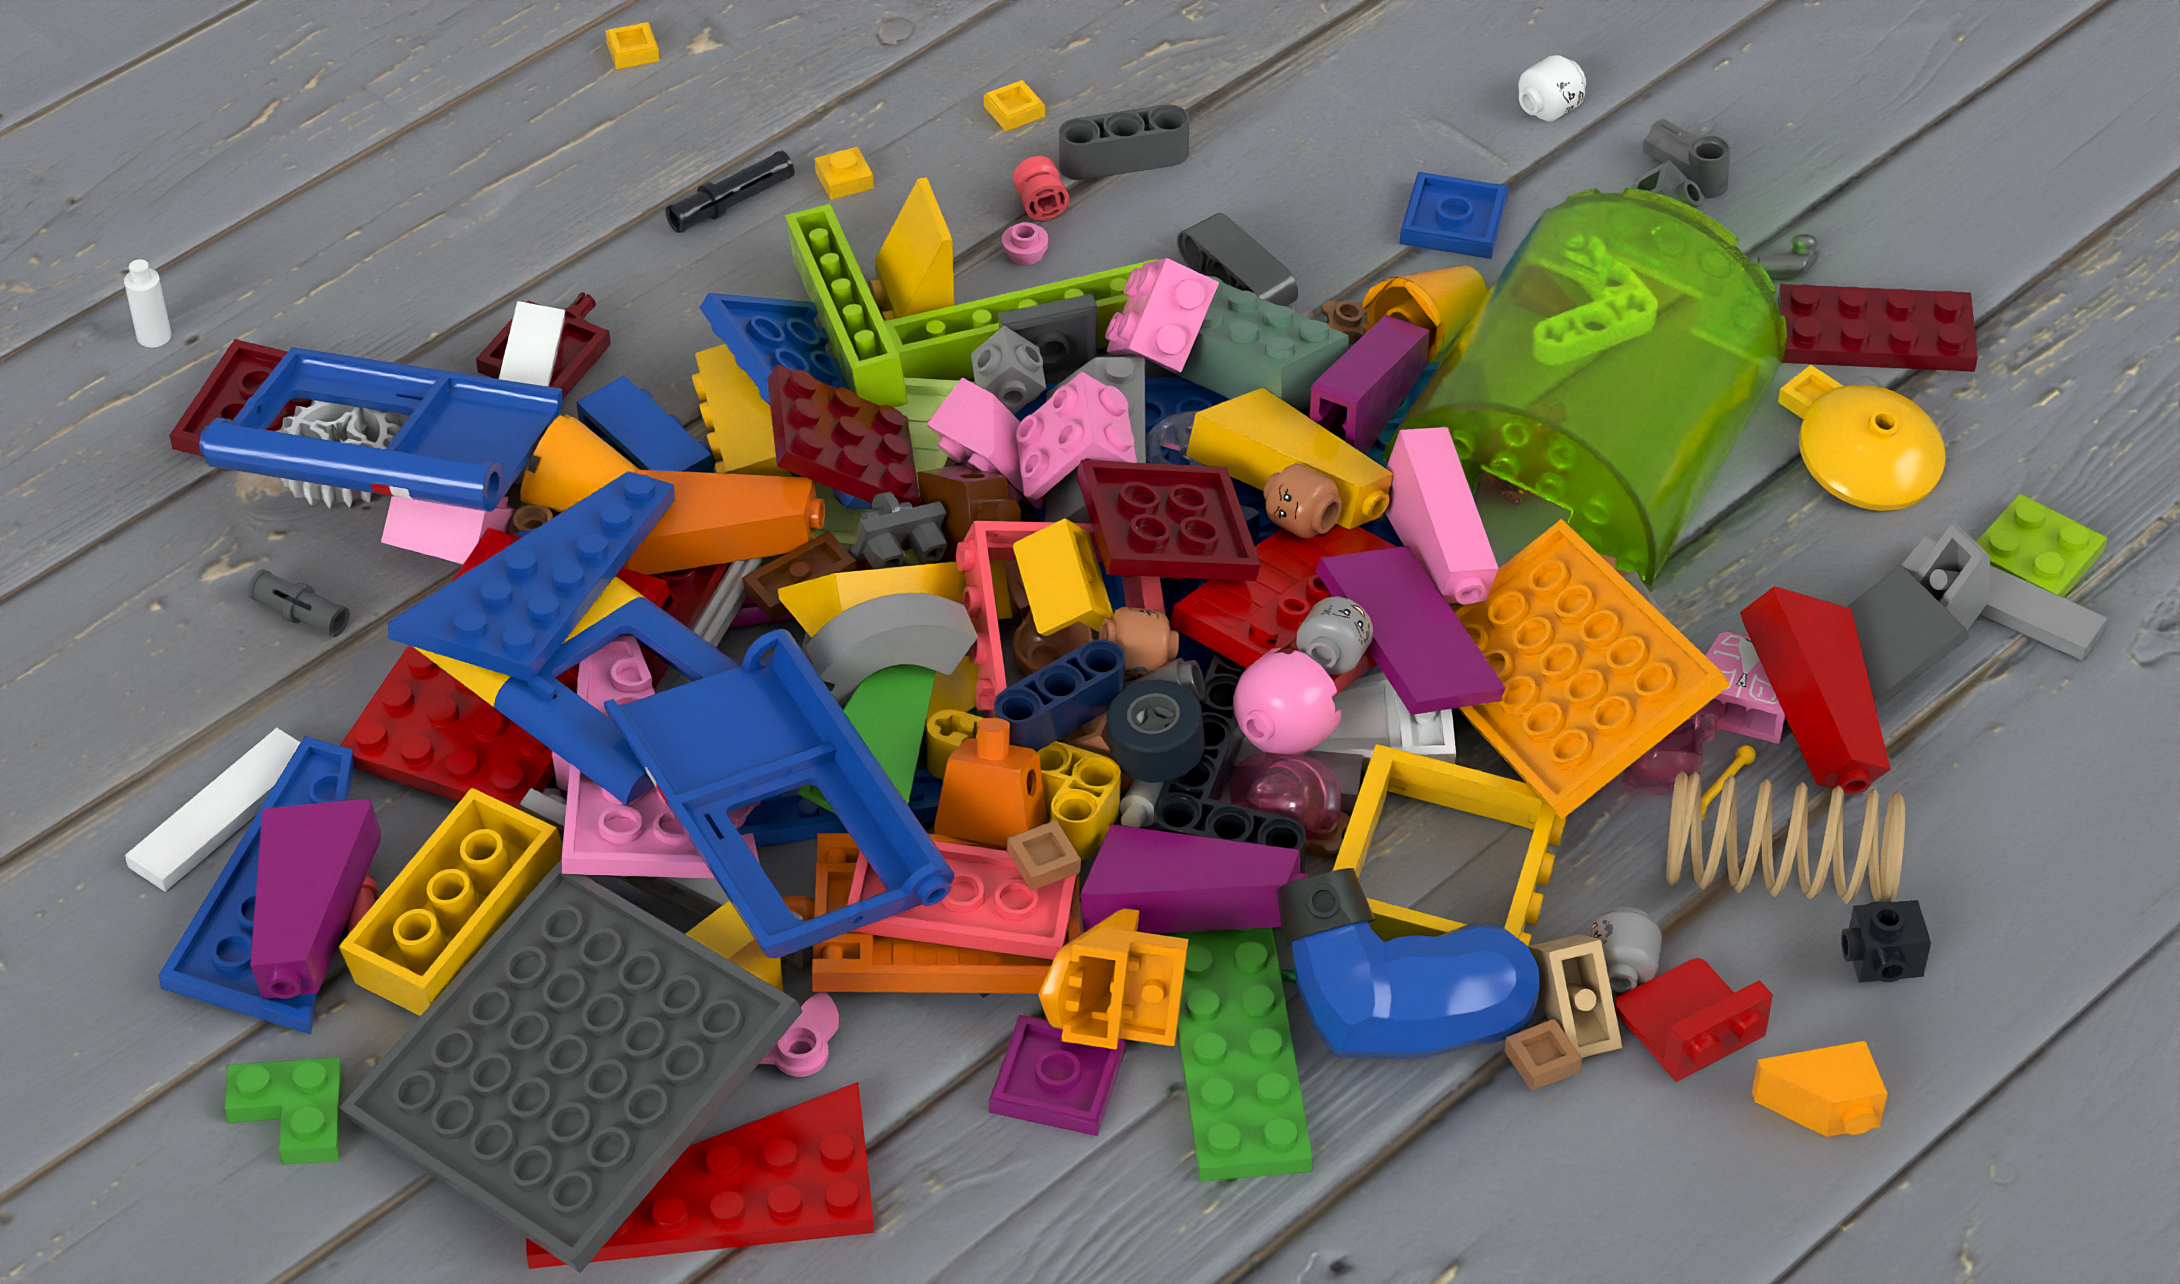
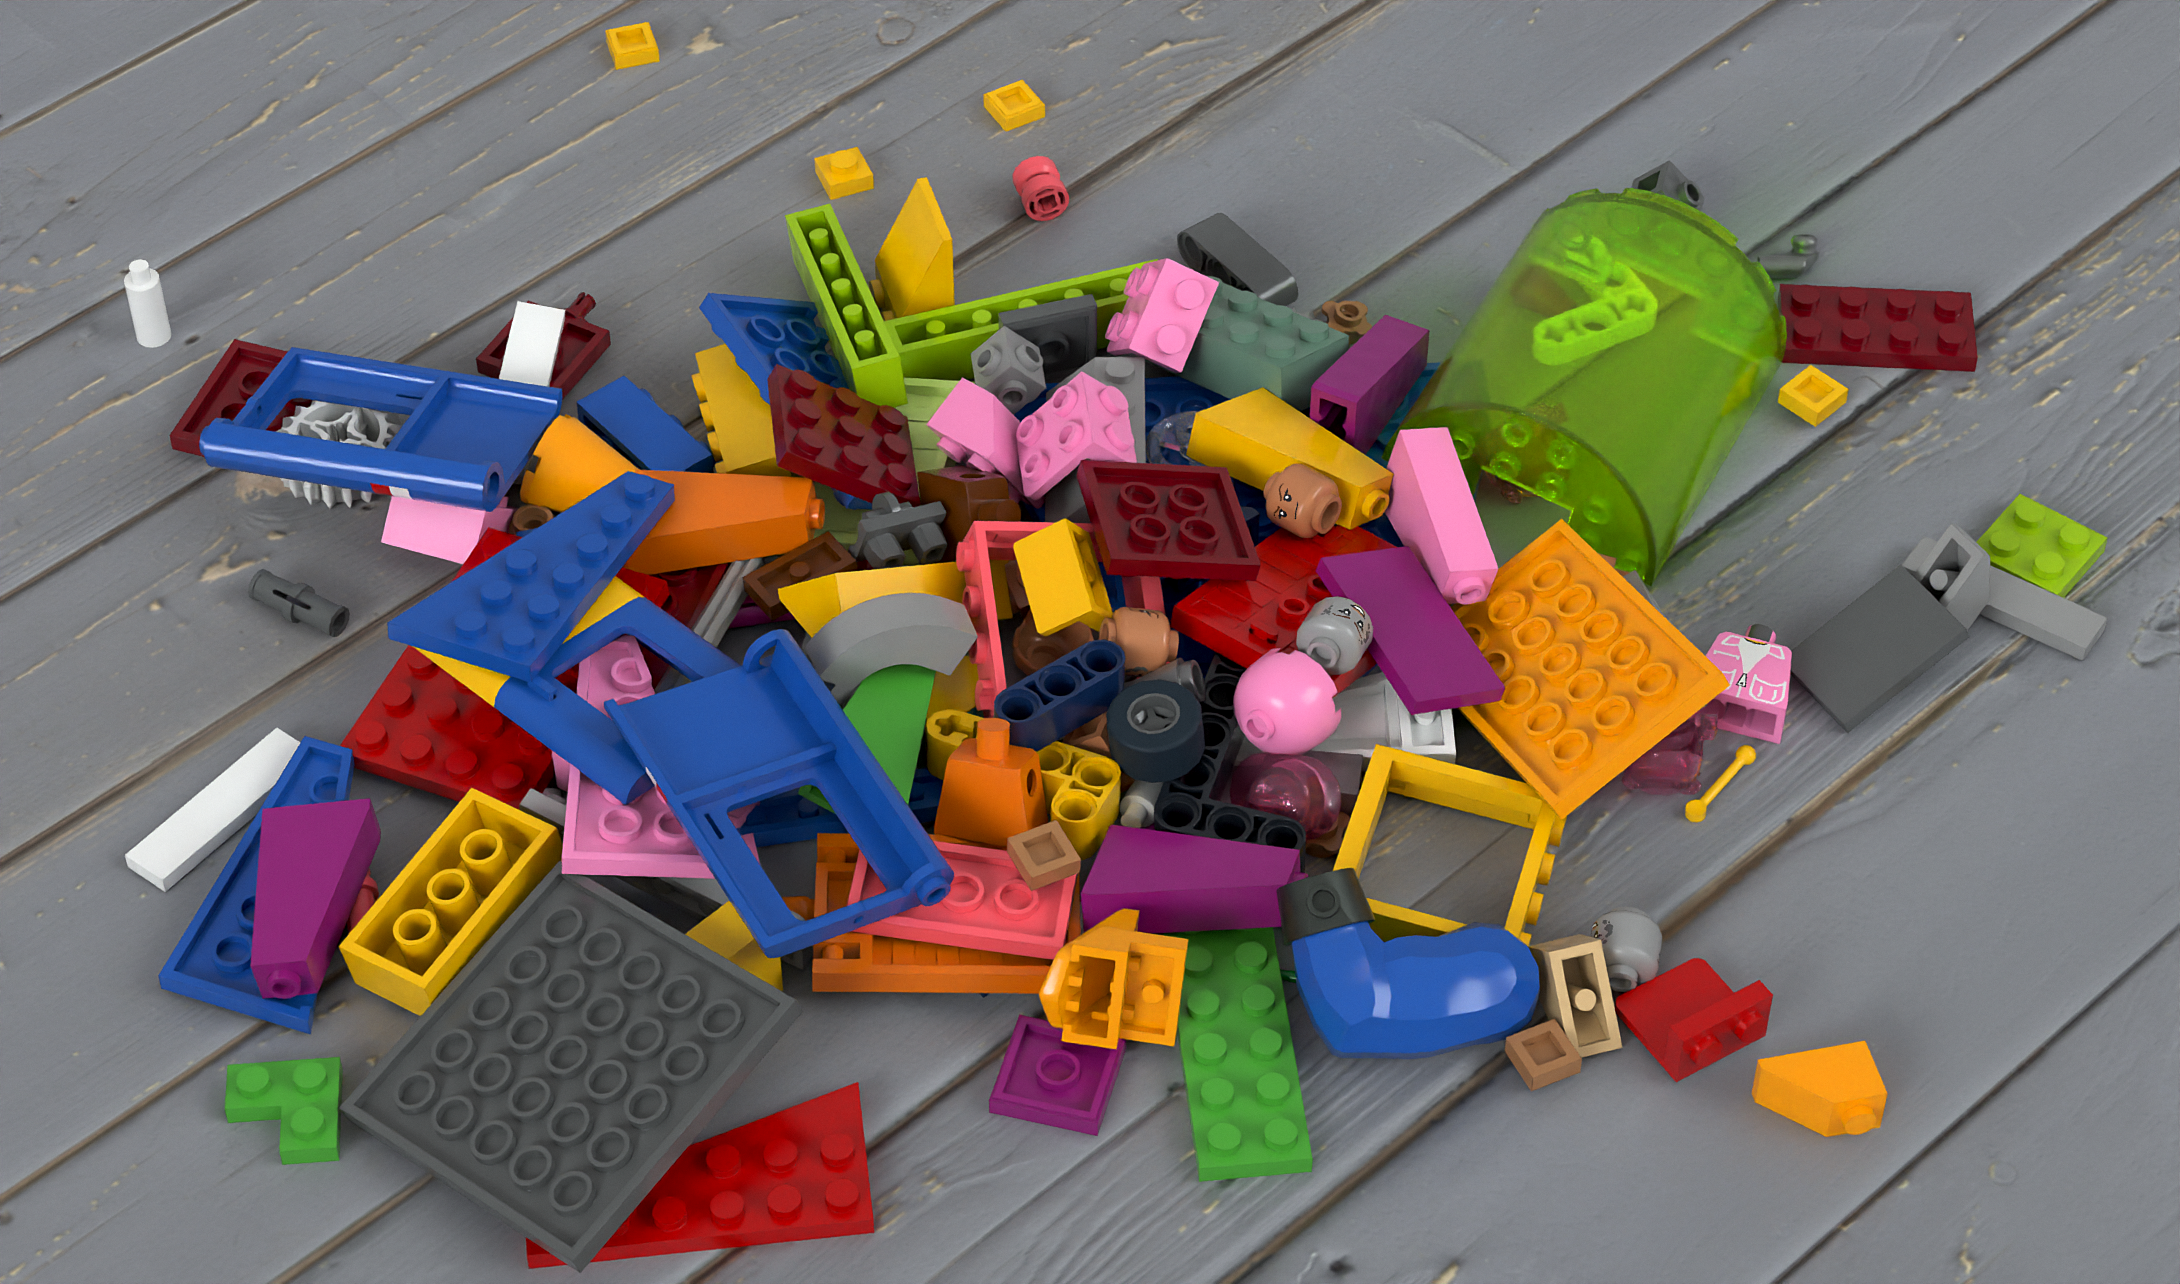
black pin [665,150,795,233] -> none
bright pink plate [759,992,839,1077] -> none
bright pink plate [1002,222,1049,265] -> none
dark grey beam [1059,104,1189,180] -> none
light orange cone [1362,265,1487,363] -> none
blue tile [1399,172,1509,259] -> none
white head [1518,55,1586,122] -> none
flat silver piece [1643,118,1731,197] -> none
tan piece [1666,770,1905,904] -> none
red slope [1740,586,1891,794] -> none
yellow dish [1799,385,1946,511] -> none
black brick [1841,900,1931,983] -> none

